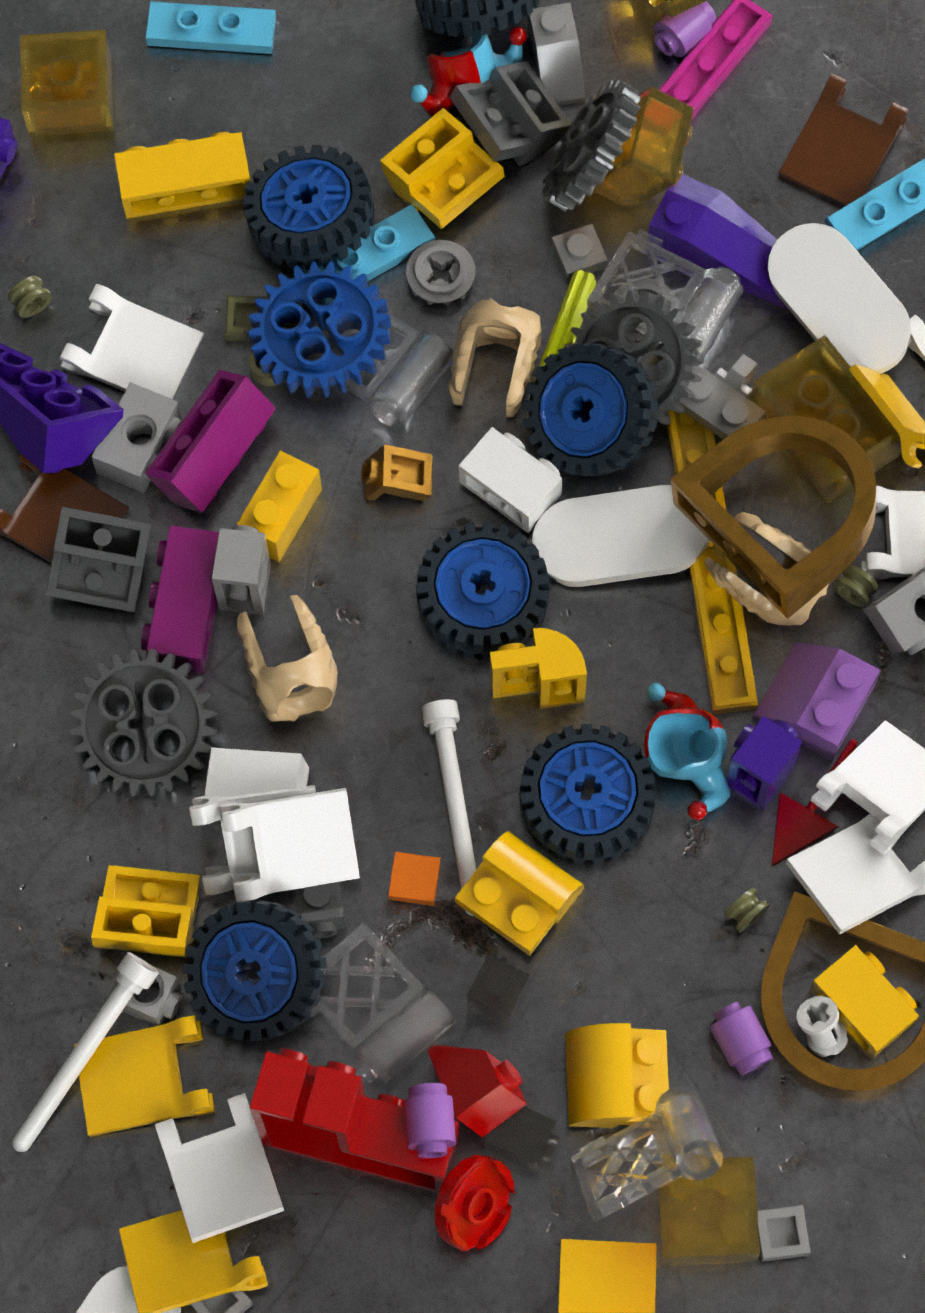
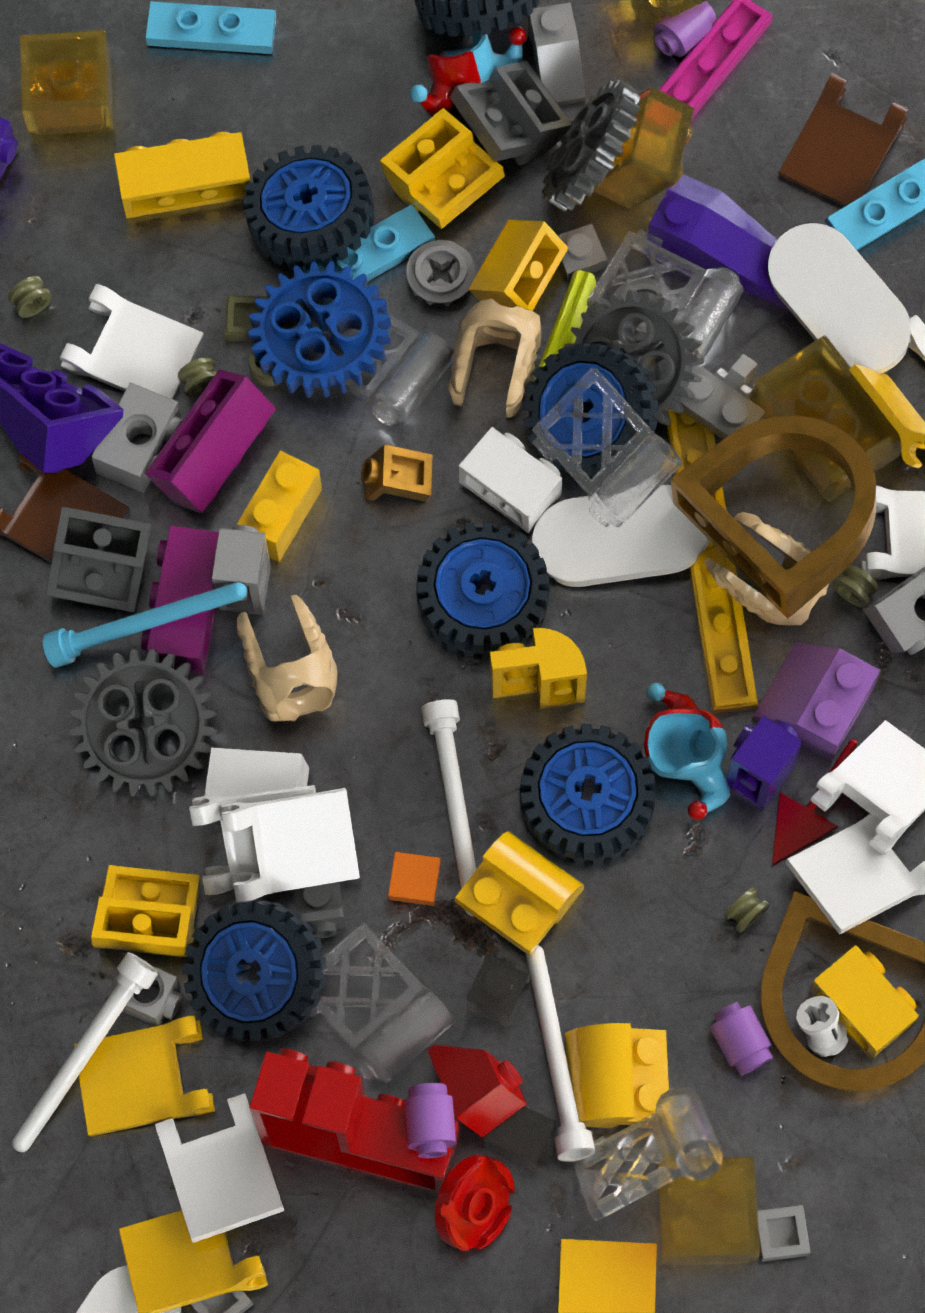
none -> medium azure piece [43,582,247,668]
none -> olive bush [178,357,217,398]
none -> yellow brick [468,219,568,311]
none -> white piece [526,945,595,1162]
none -> clear piece [532,367,682,528]

